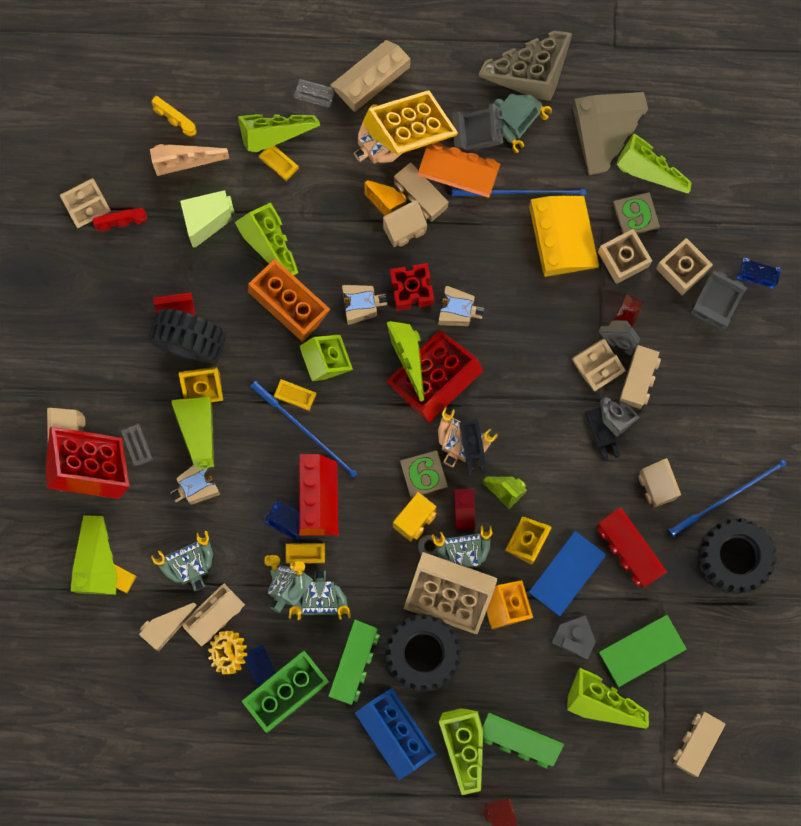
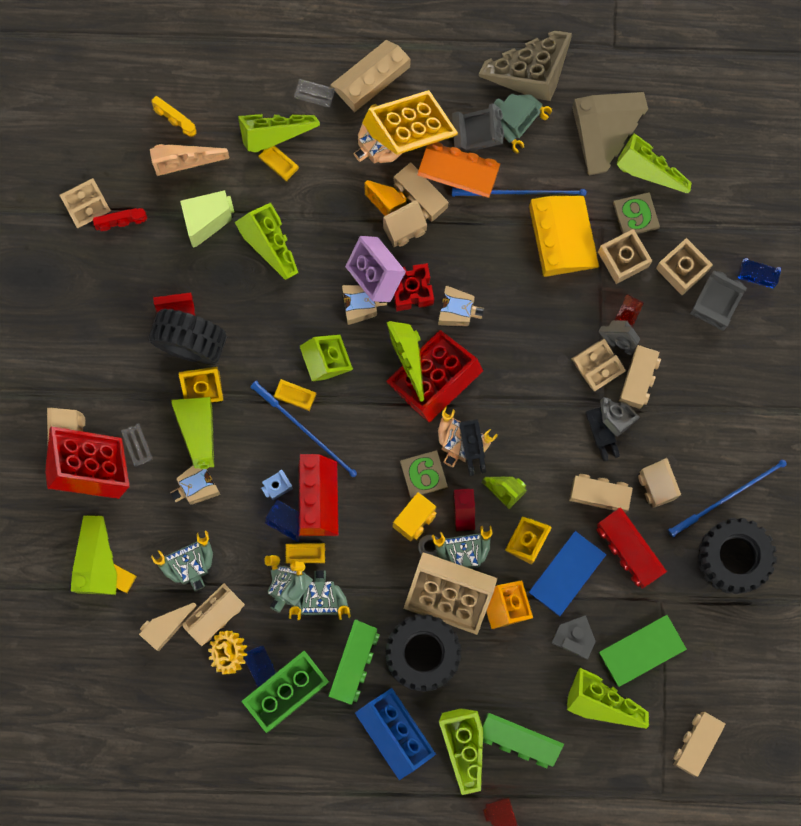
orange slope [248,259,330,342] -> none
none -> light blue brick [261,470,293,500]
none -> lavender brick [345,236,406,302]
none -> tan brick [569,474,633,513]

